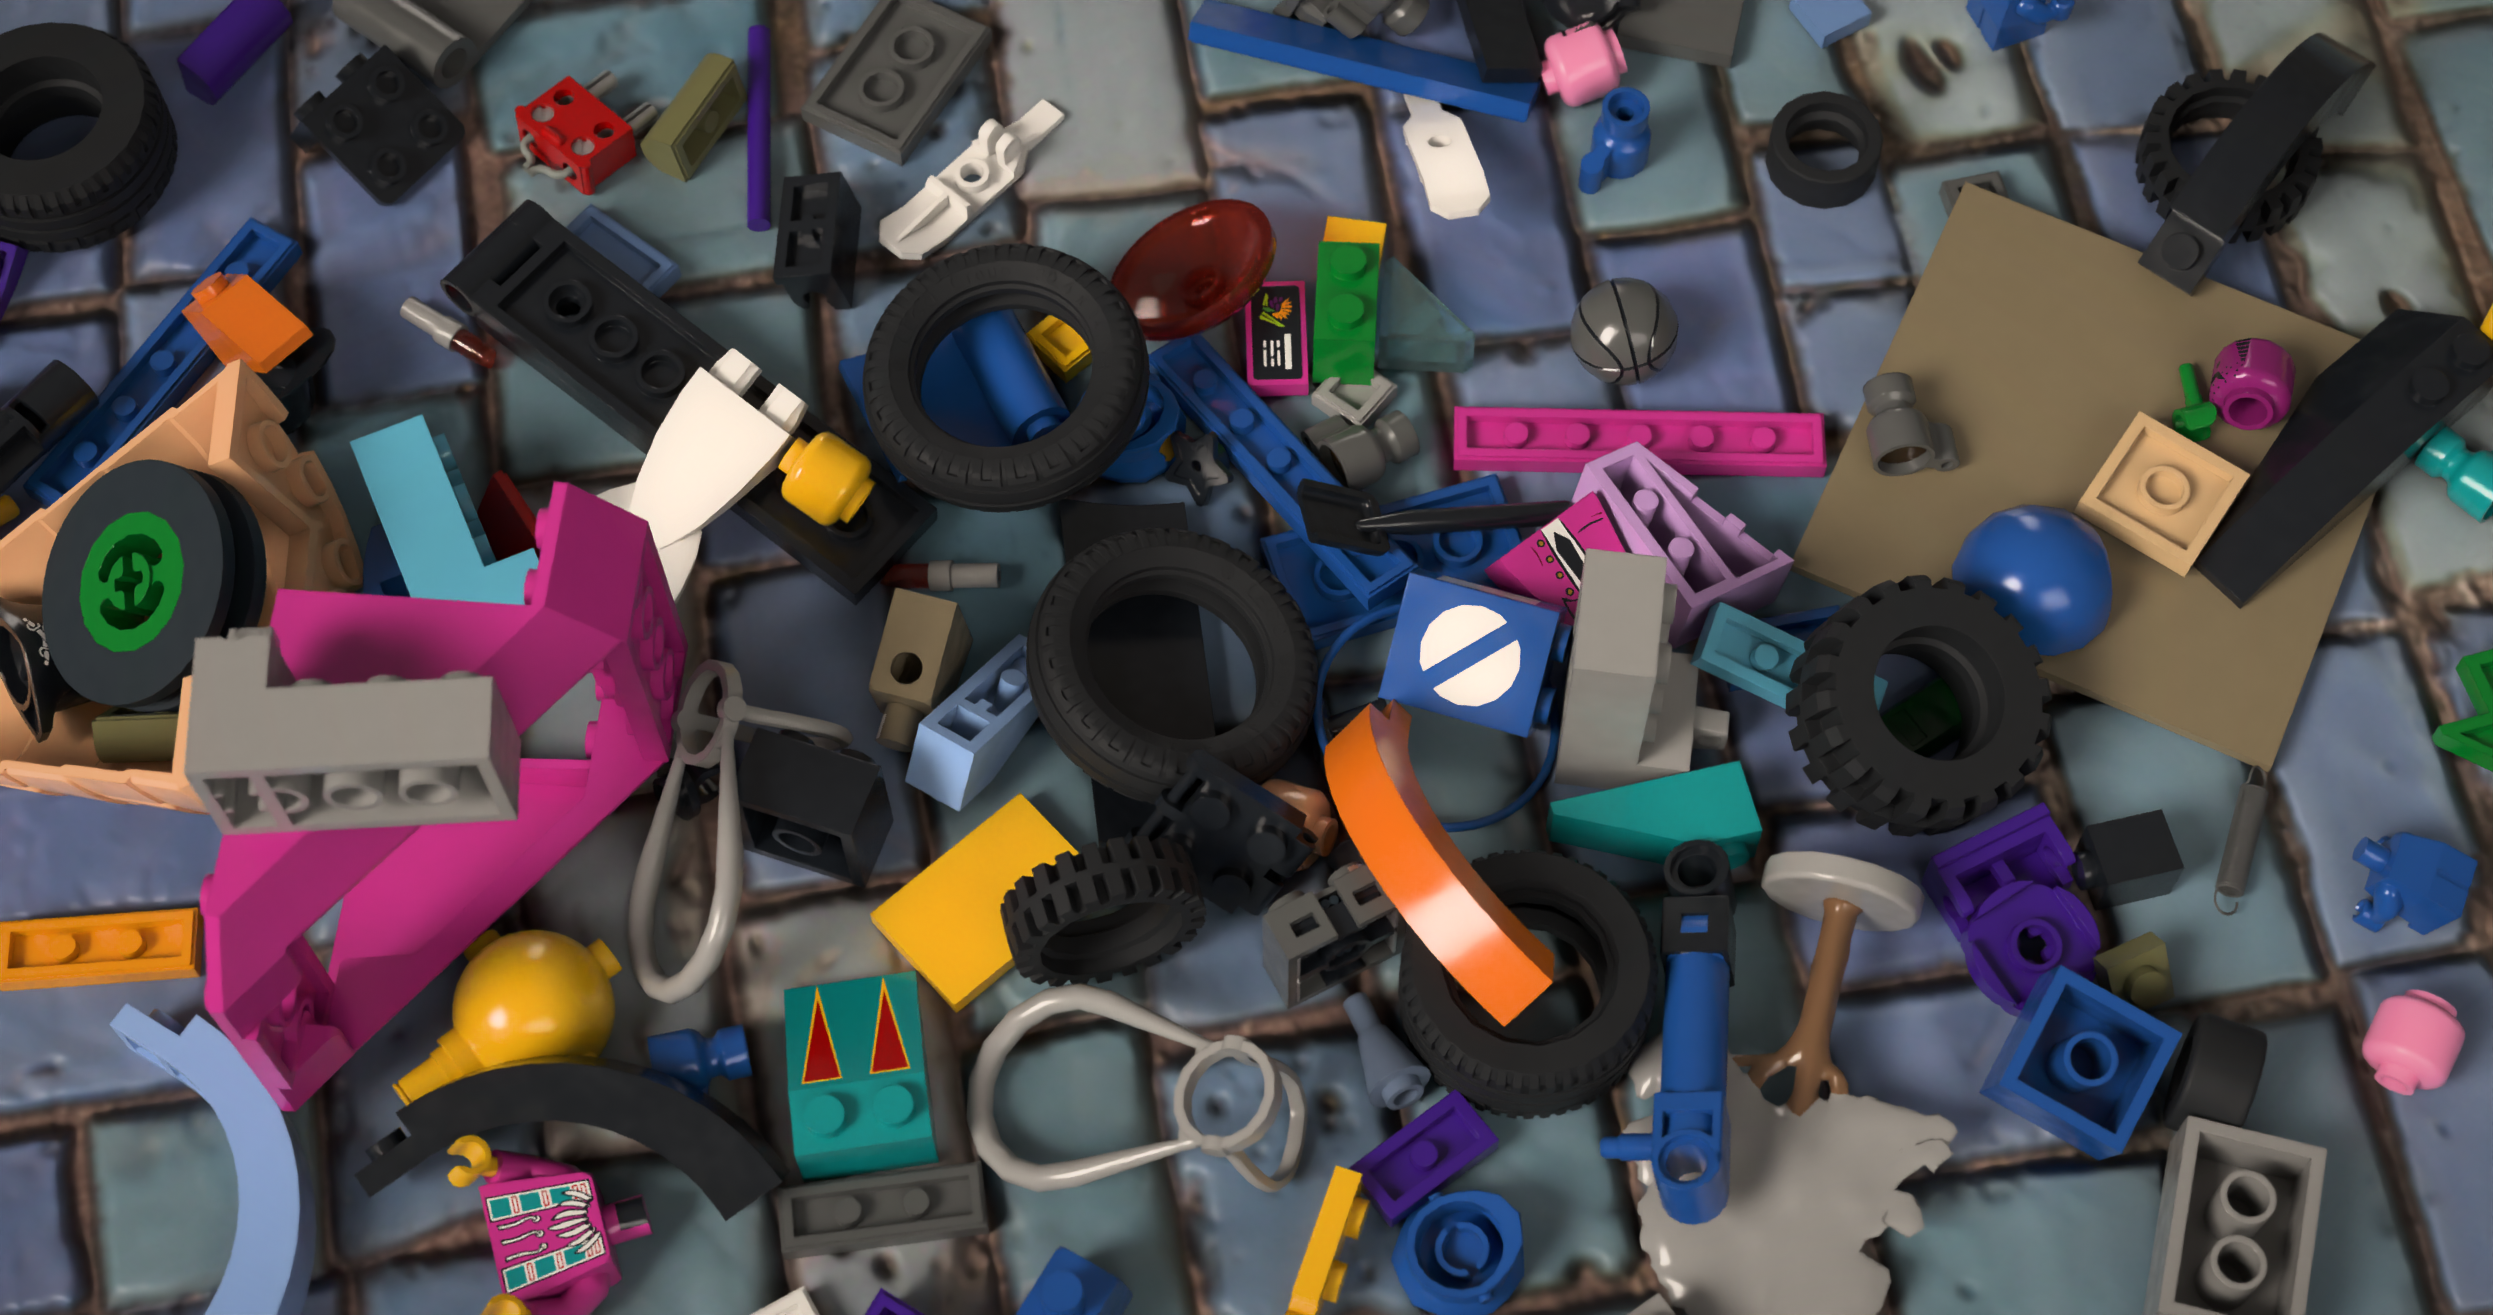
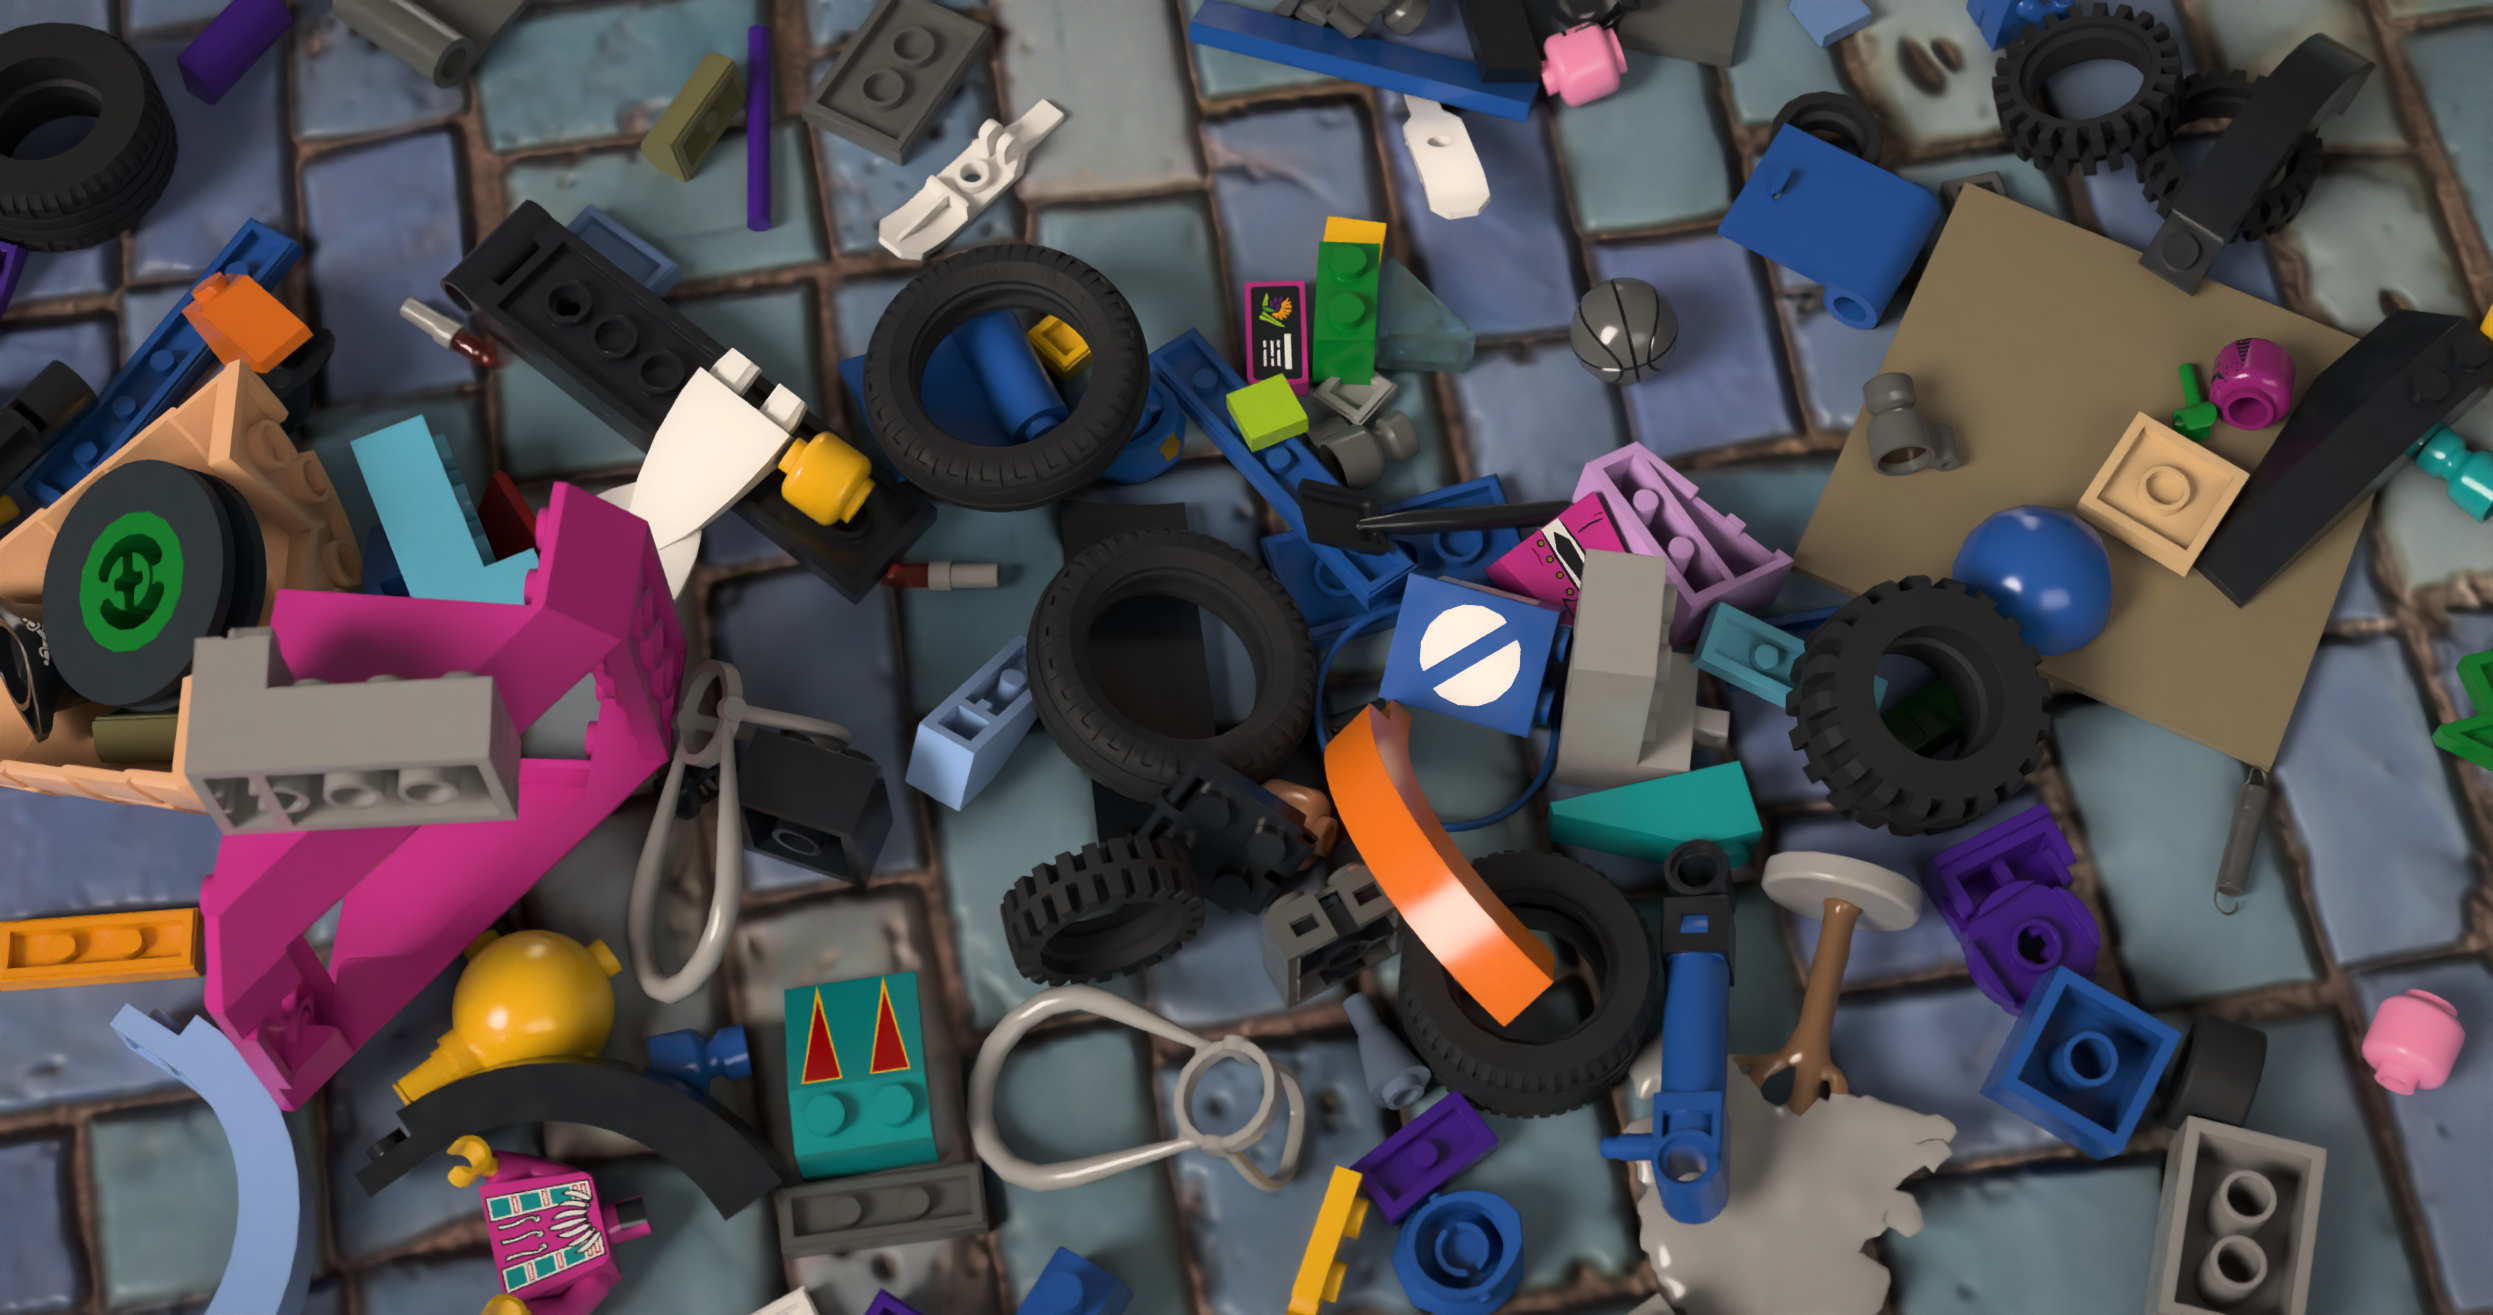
black bracket [289,45,465,206] -> none
red piece [515,70,658,196] -> none
black hinge [773,171,862,310] -> none
dark tan torso [869,588,973,752] -> none
yellow tile [870,793,1079,1013] -> none
clear red dish [1110,199,1277,341] -> none
black plate [1165,430,1234,507] -> none
dark pink tile [1453,406,1827,478] -> none
blue piece [1578,87,1651,194] -> none
black brick [2071,809,2184,911] -> none
olive plate [2093,931,2175,1011] -> none
blue piece [2352,832,2478,935] -> none
none -> lime tile [1226,373,1309,453]
none -> blue door [1717,123,1942,330]
none -> black tyre [1992,3,2186,177]

